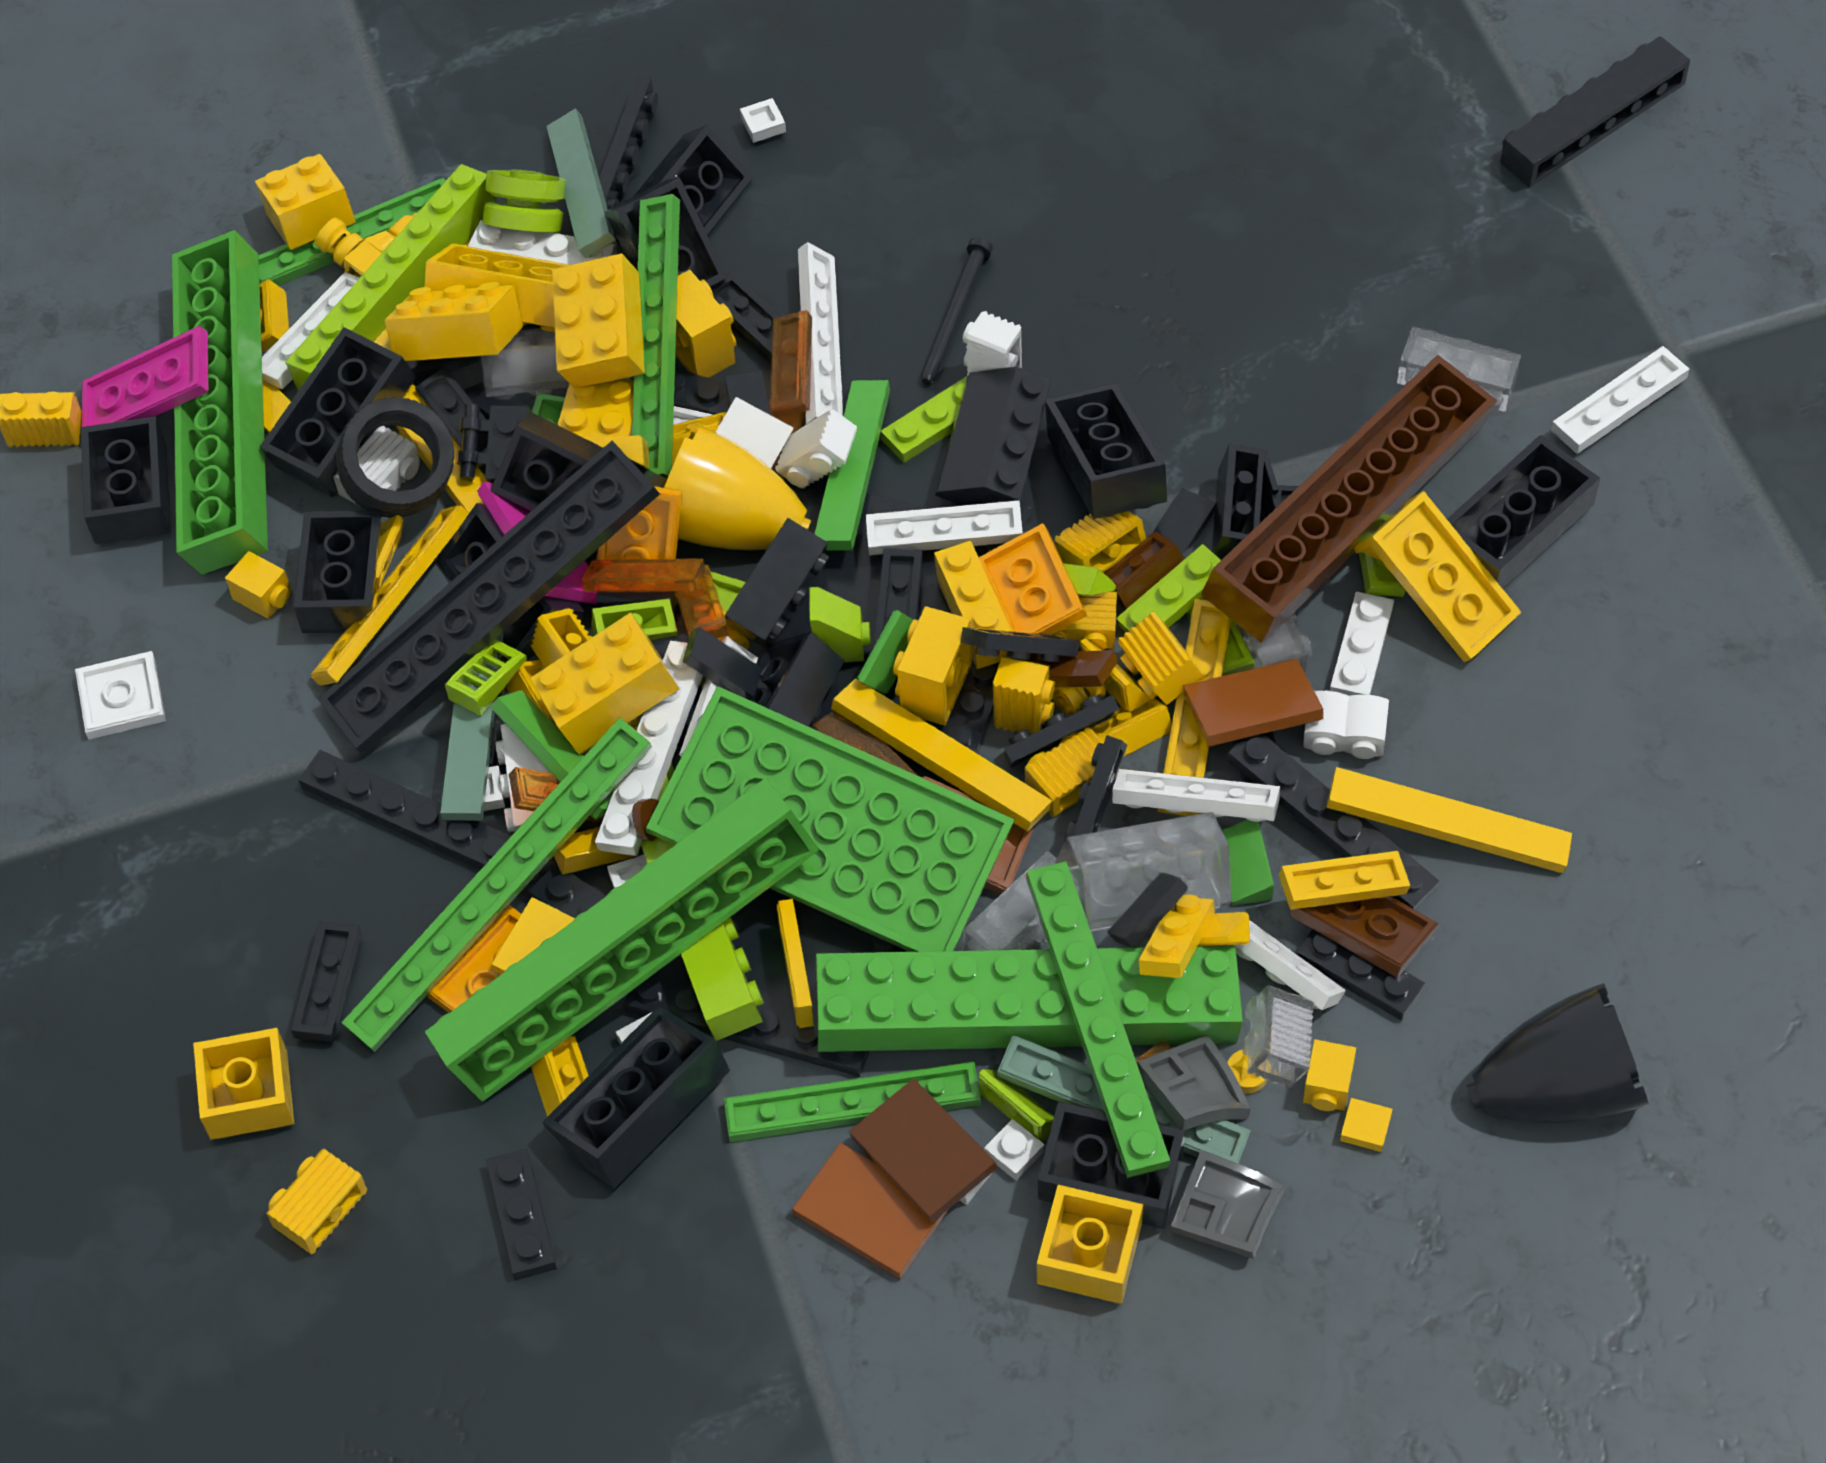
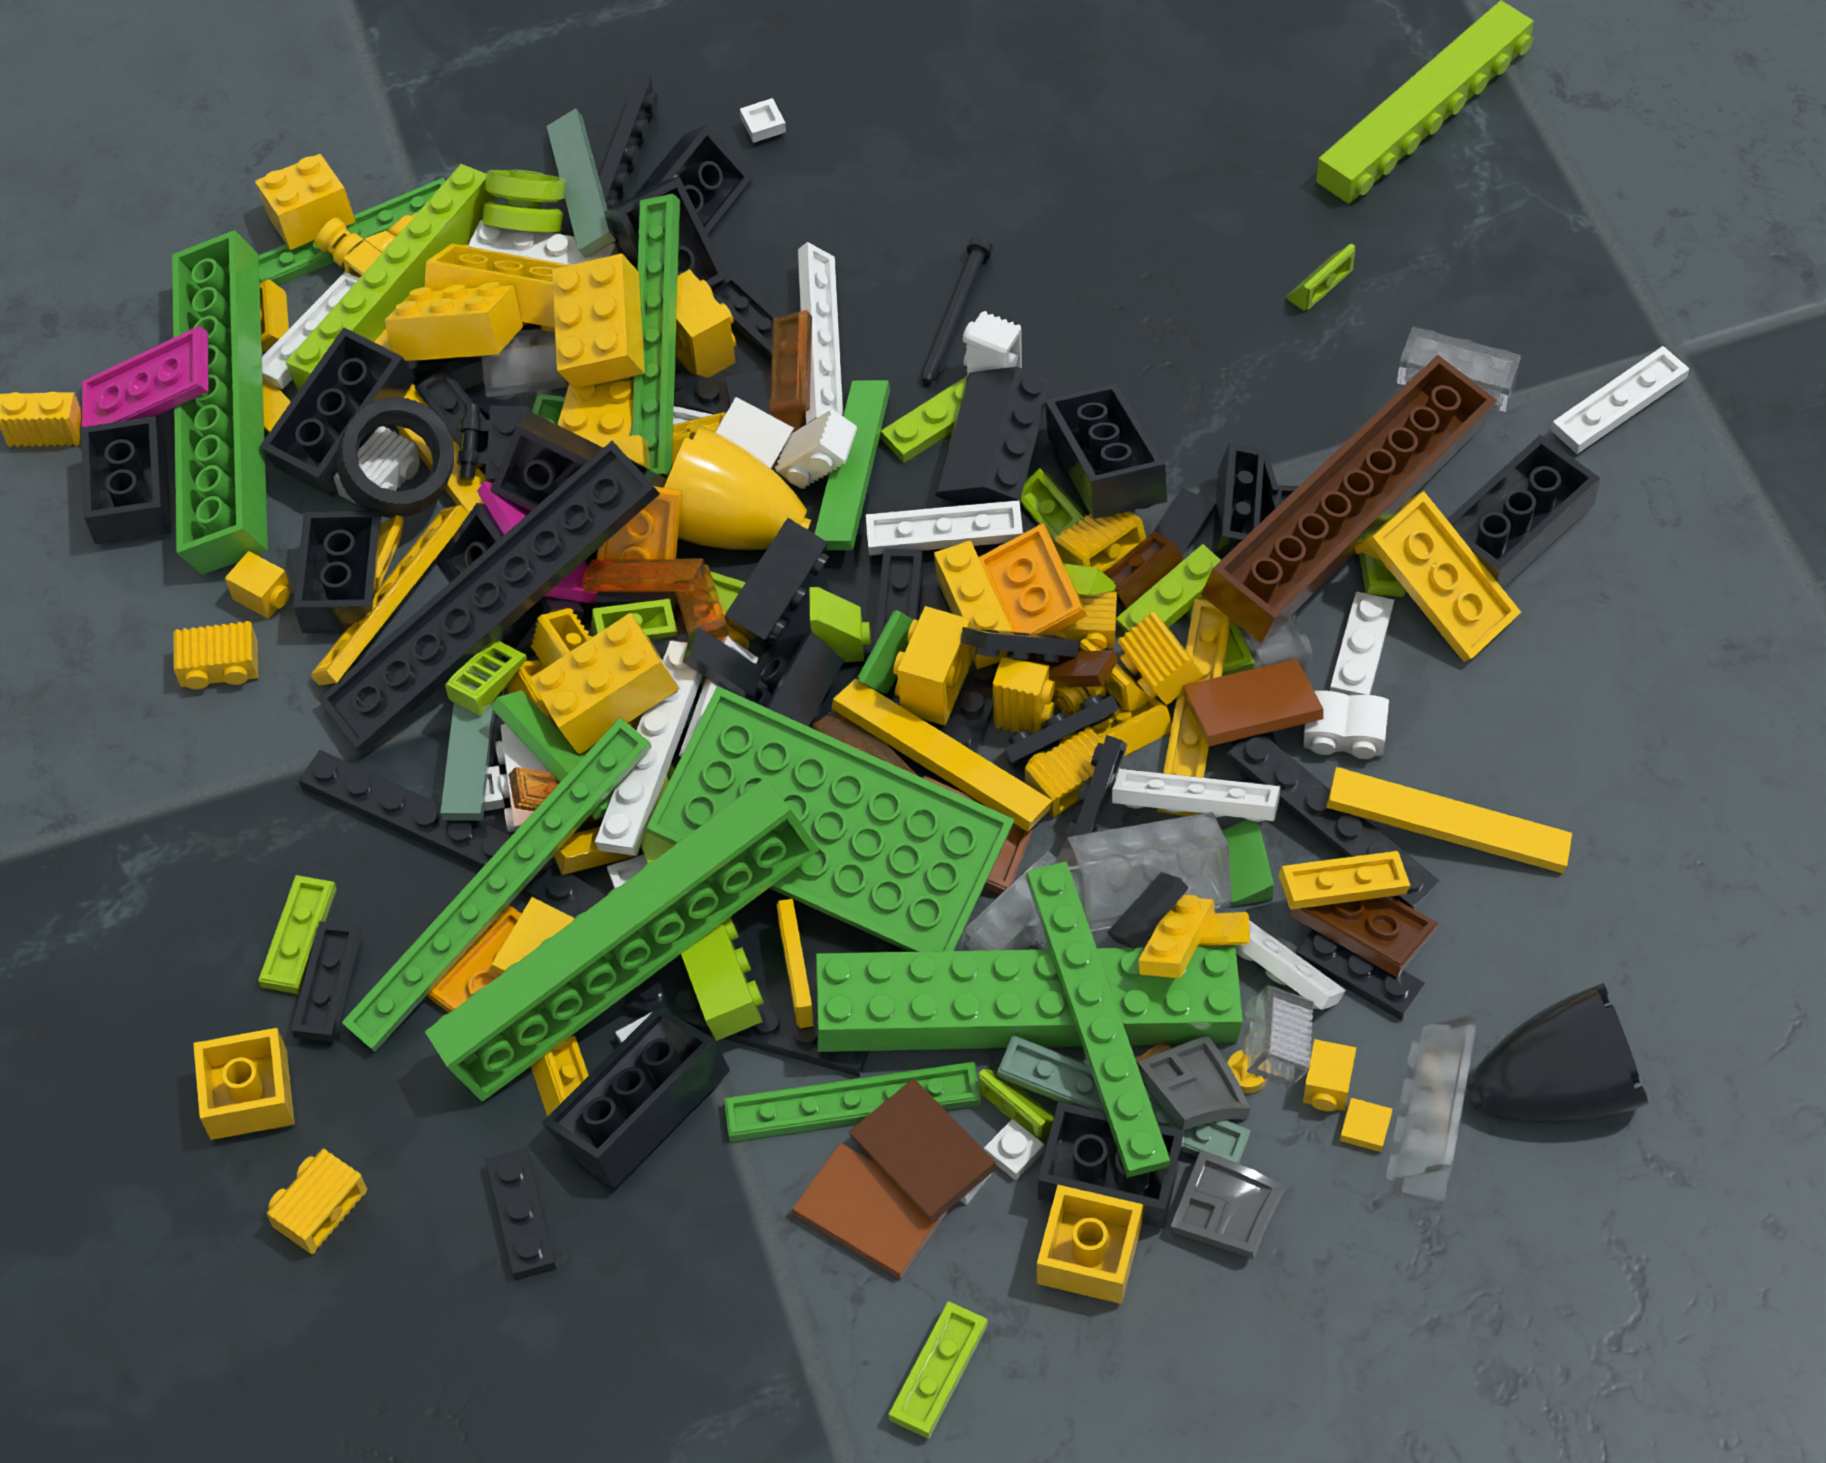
white tile [75,651,166,740] -> none
reddish brown piece [632,798,659,841] -> none
black brick [1500,36,1690,188] -> none
none -> yellow brick [173,621,259,689]
none -> lime tile [258,875,337,995]
none -> lime plate [888,1301,988,1439]
none -> lime slope [1019,468,1086,539]
none -> lime slope [1286,243,1355,312]
none -> lime brick [1316,0,1534,204]
none -> clear slope [1386,1016,1478,1207]

